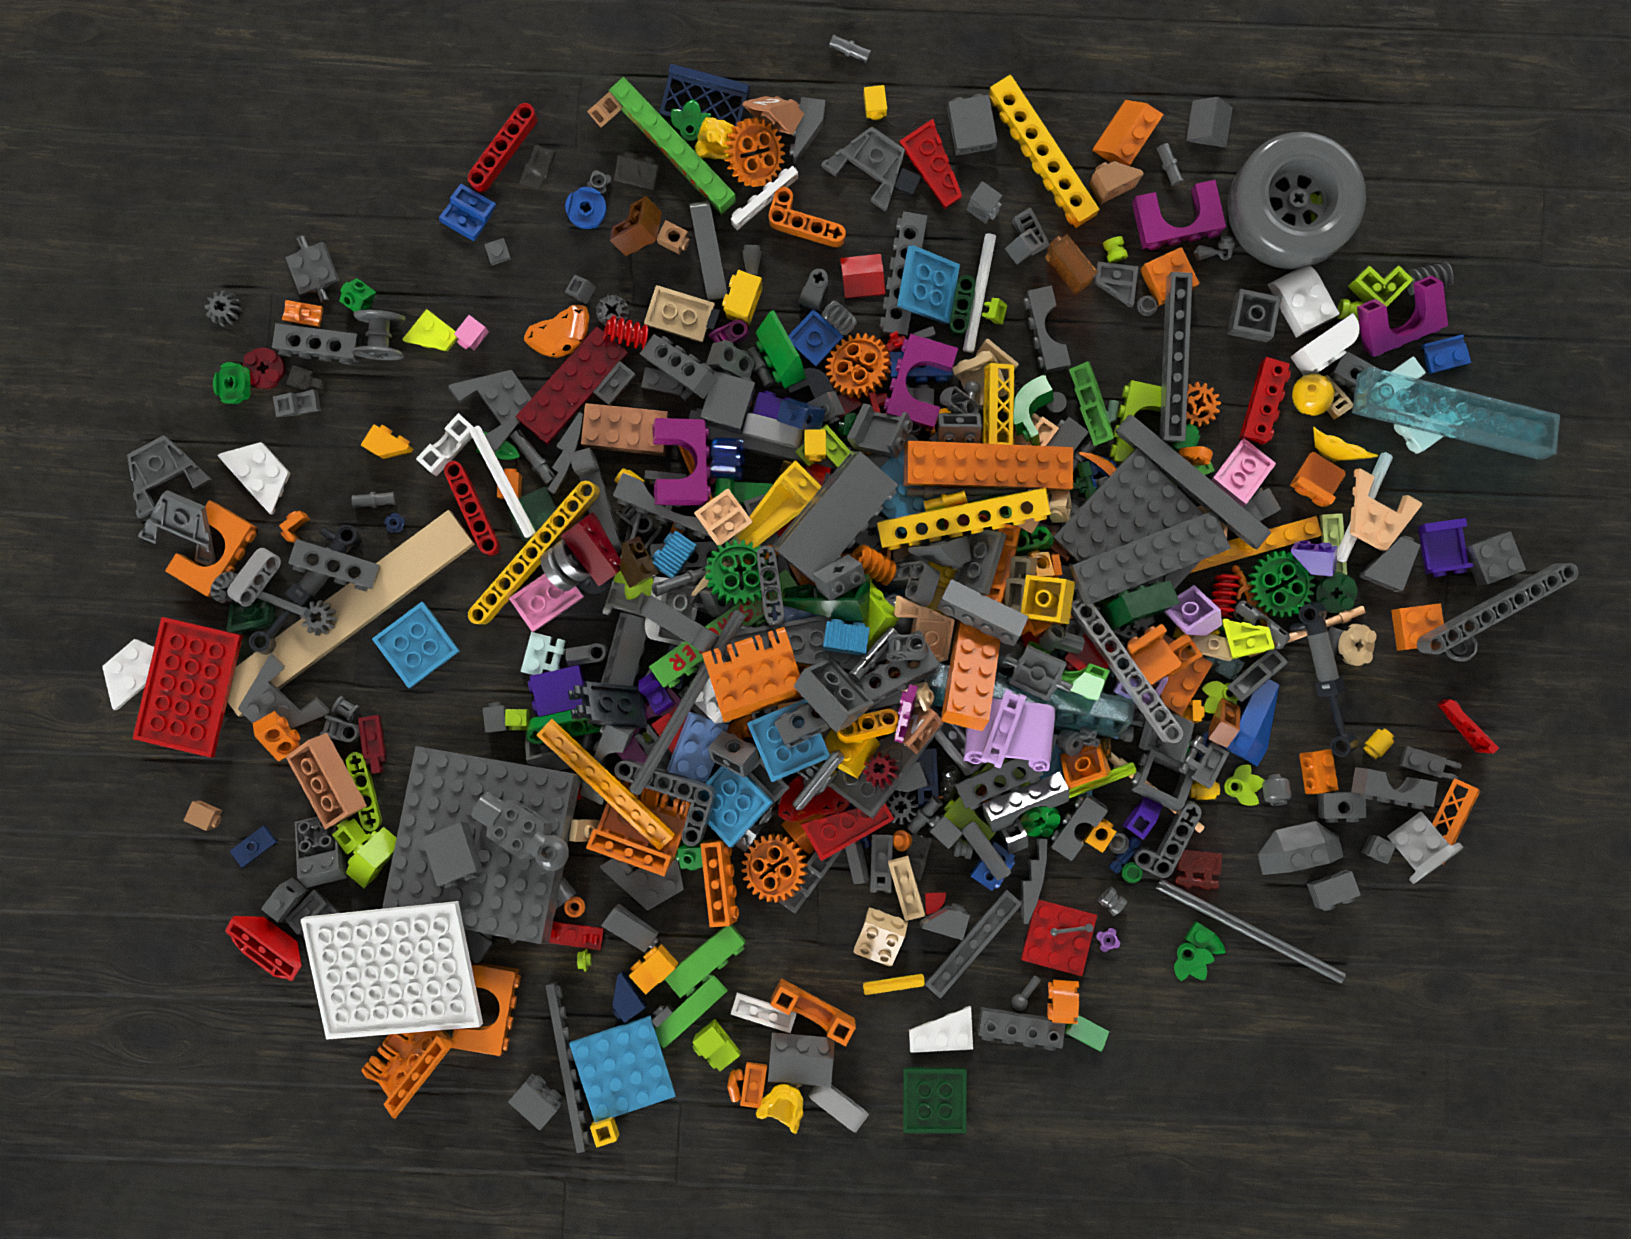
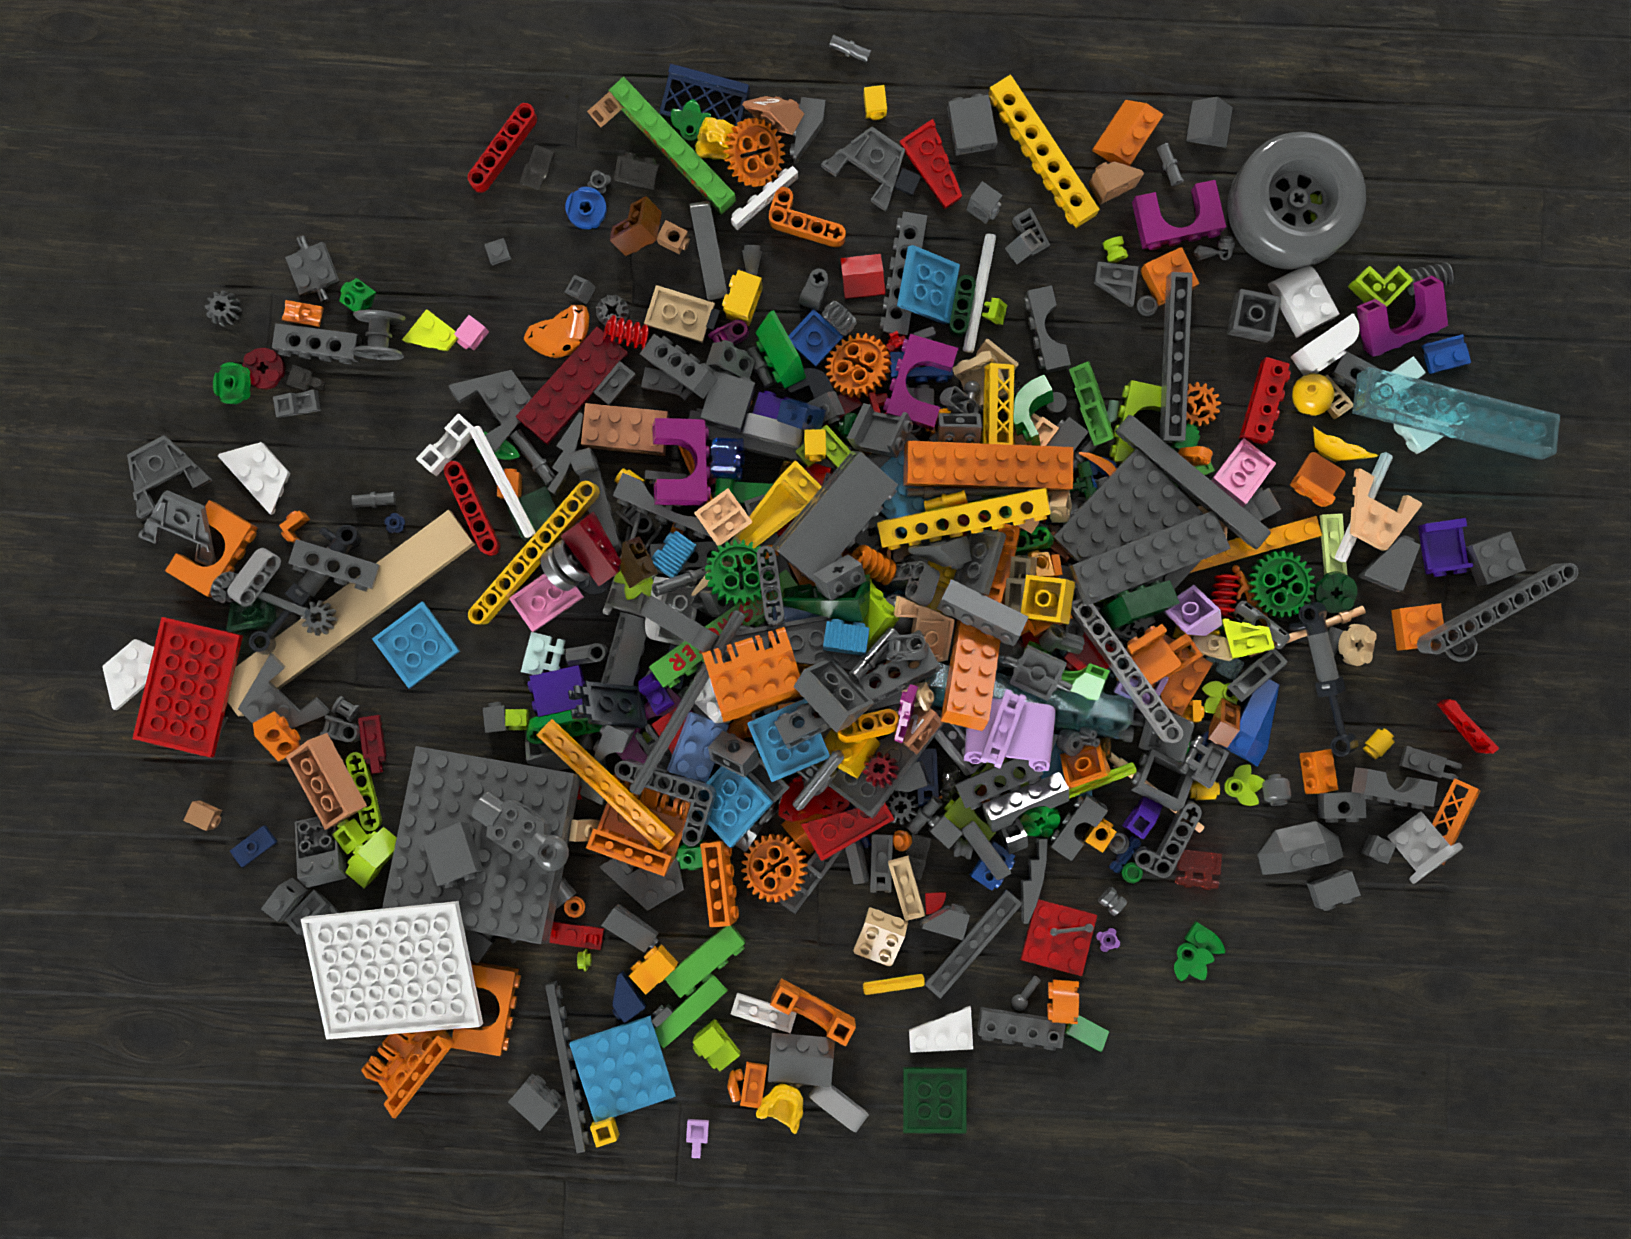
red wedge [225,916,302,981] -> none
light orange slope [361,425,413,459] -> none
blue slope [439,184,496,241] -> none
clear orange brick [1045,234,1098,295] -> none
dark grey axle [1156,879,1346,983] -> none
slope [1291,540,1338,576] -> none
lime wheel [1337,299,1364,322] -> none
none -> lavender plate [686,1119,709,1158]

